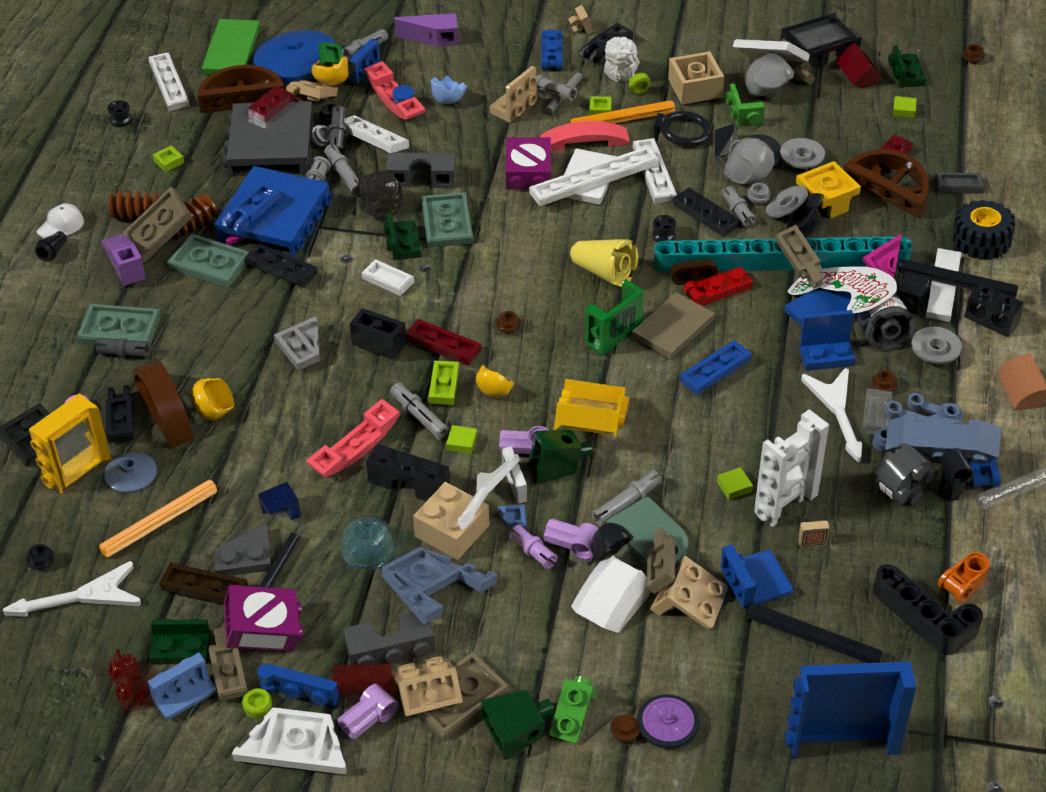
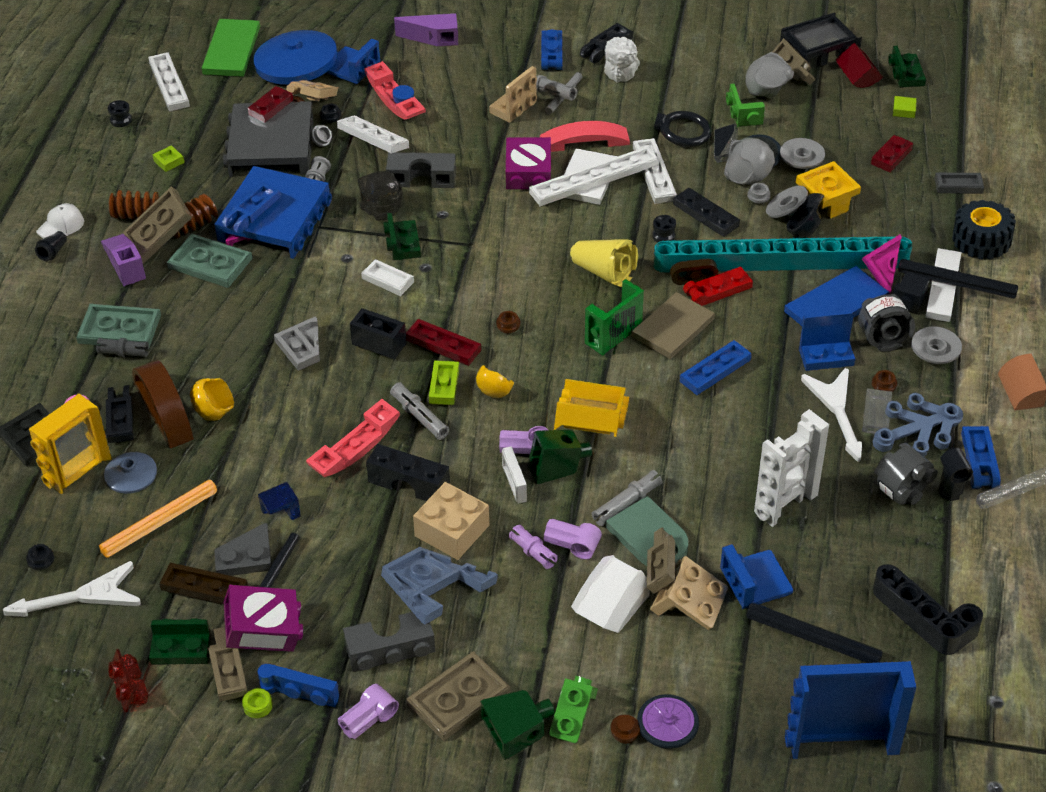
medium blue bracket [148,653,217,720] -> none
reddish brown window [198,65,285,113] -> none
white wing [232,708,346,775] -> none
black plate [245,243,318,287] -> none
yellow hair [312,55,349,86] -> none
green plate [318,42,342,67] -> none
light grey pin [324,144,365,196] -> none
dark grey pin [329,106,346,152] -> none
clear red hinge [332,664,391,694] -> none
light grey pin [341,29,388,60] -> none
clear light blue cylinder [341,515,395,570] -> none
tan bracket [392,656,463,716] -> none
sand green tile [421,192,474,248] -> none
light blue hair [431,75,467,105] -> none
lime tile [446,425,477,454] -> none
white piece [457,454,520,530] -> none
medium blue tile [498,504,527,531] -> none
tan tile [568,5,594,35] -> none
light orange axle [571,100,675,124] -> none
black cap [587,522,634,567] -> none
lime tile [590,96,611,115] -> none
lime tile [629,73,651,94] -> none
tan brick [668,51,724,104] -> none
lime tile [717,467,753,500] -> none
light grey pin [721,186,756,227] -> none
white tile [733,39,810,62] -> none
dark tan hinge [774,225,824,288] -> none
sticker [788,267,897,313] -> none
tan tile [798,521,830,547] -> none
reddish brown window [844,149,929,219] -> none
sand blue brick [885,416,1002,464] -> none
orange piece [937,552,990,604] -> none
reddish brown plate [963,44,985,63] -> none
black brick [964,283,1024,337] -> none

